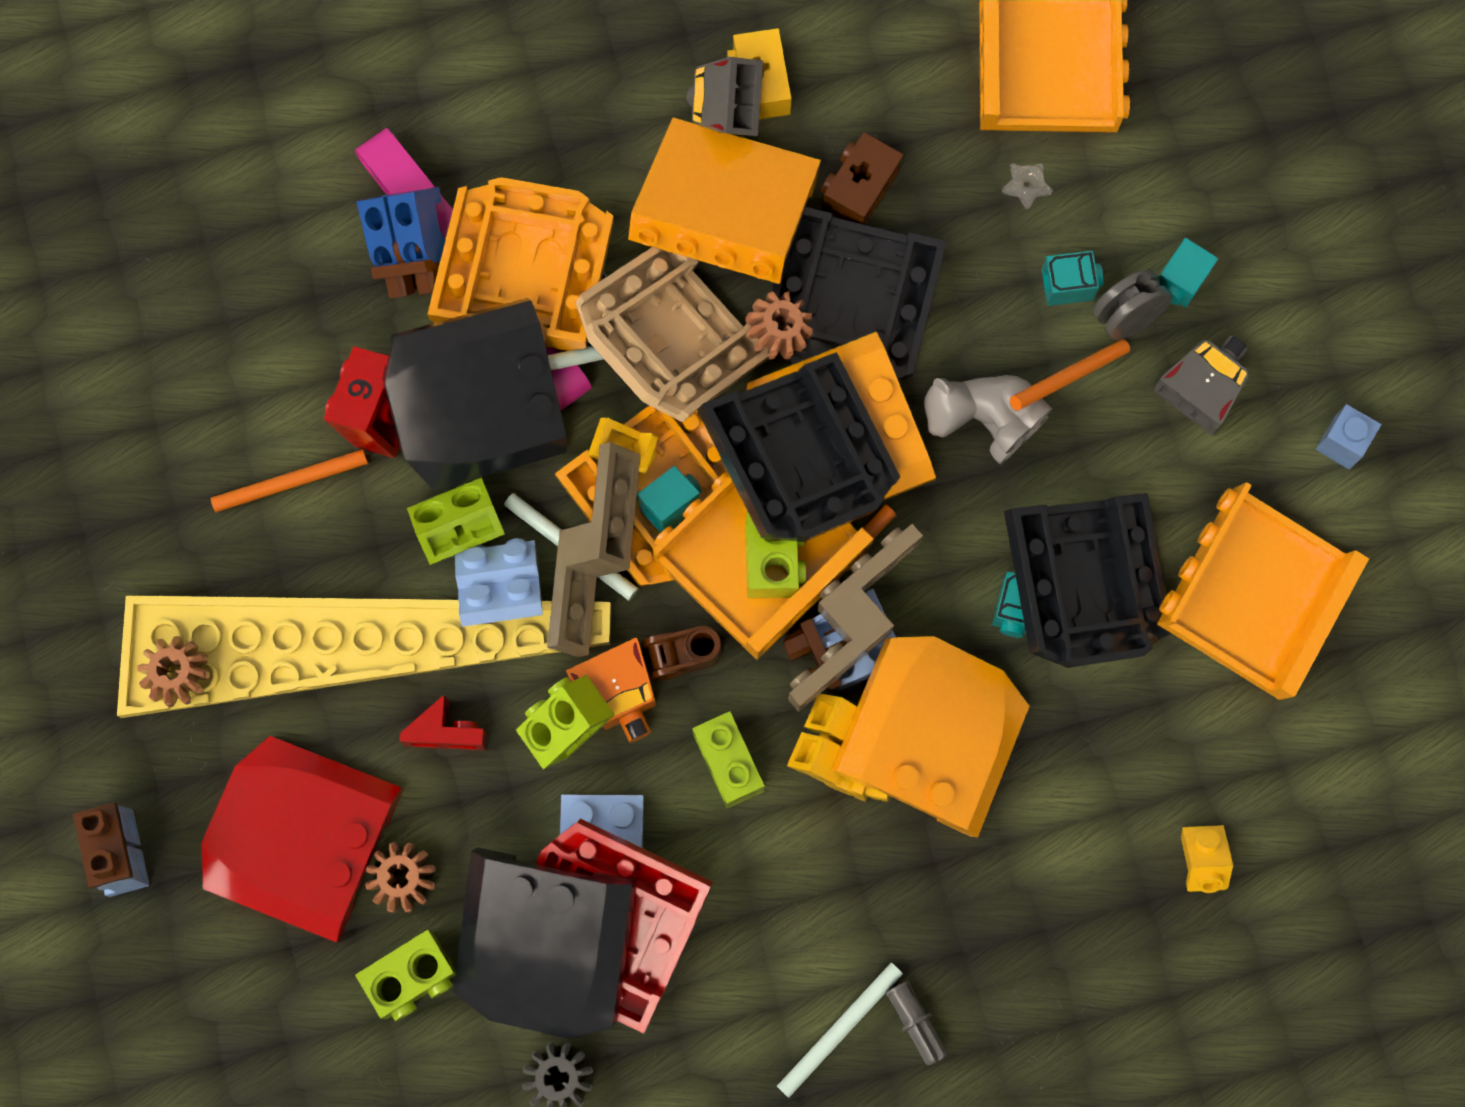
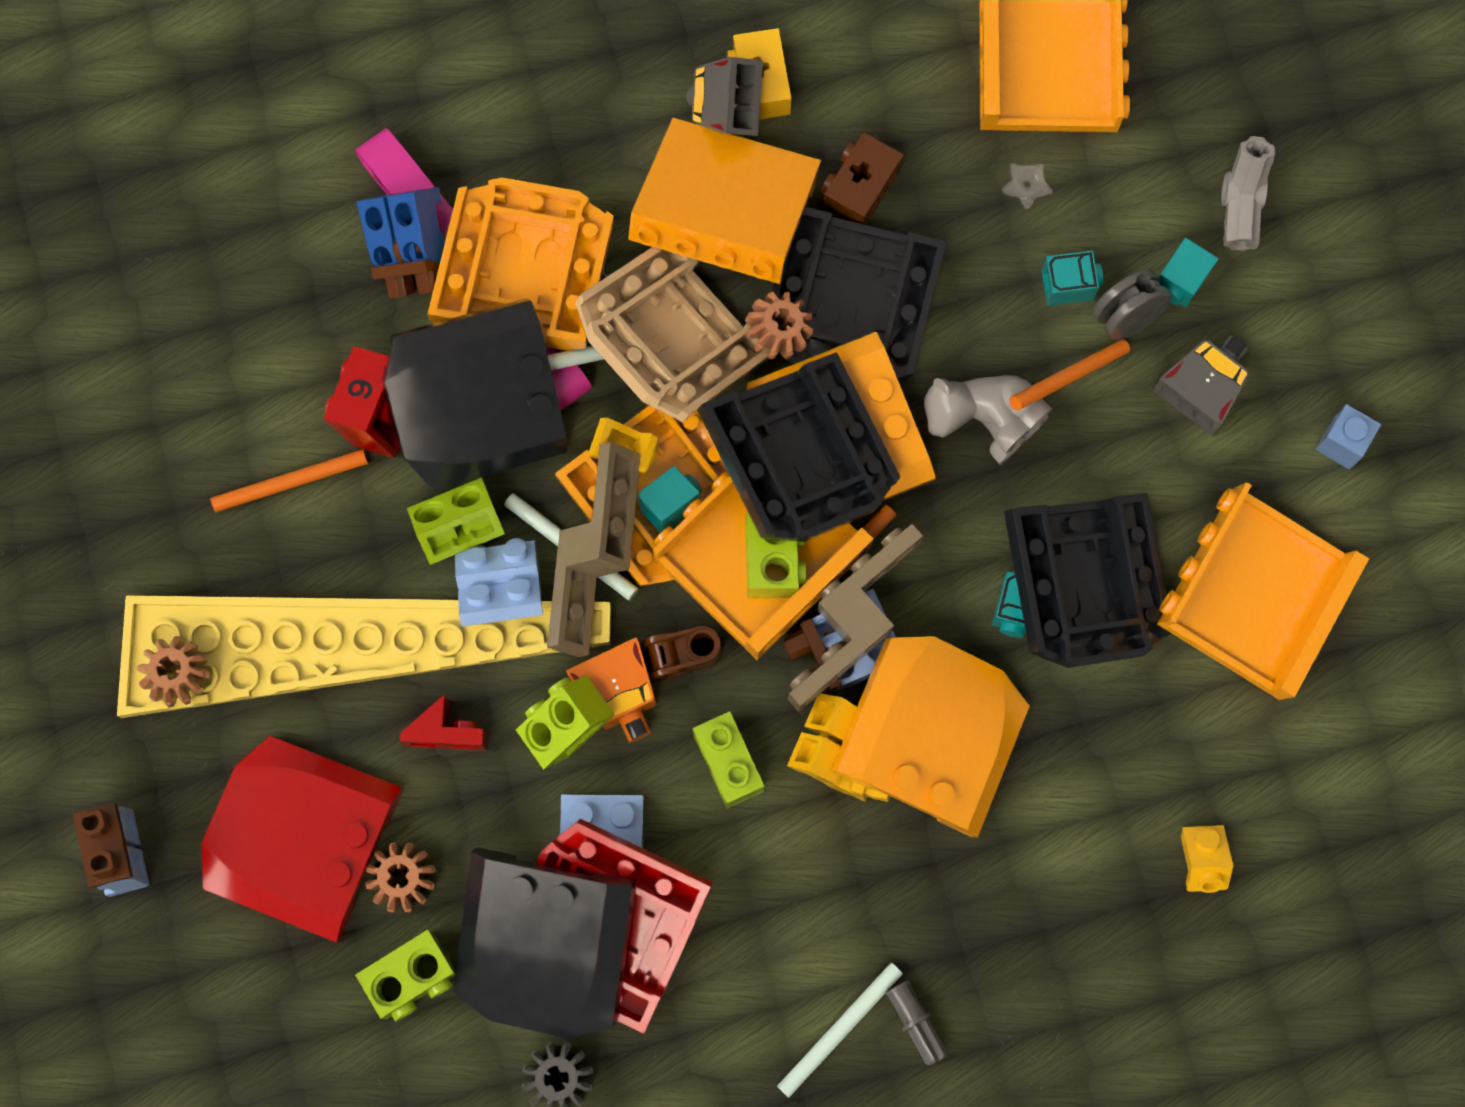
none -> light grey piece [1221,136,1275,251]

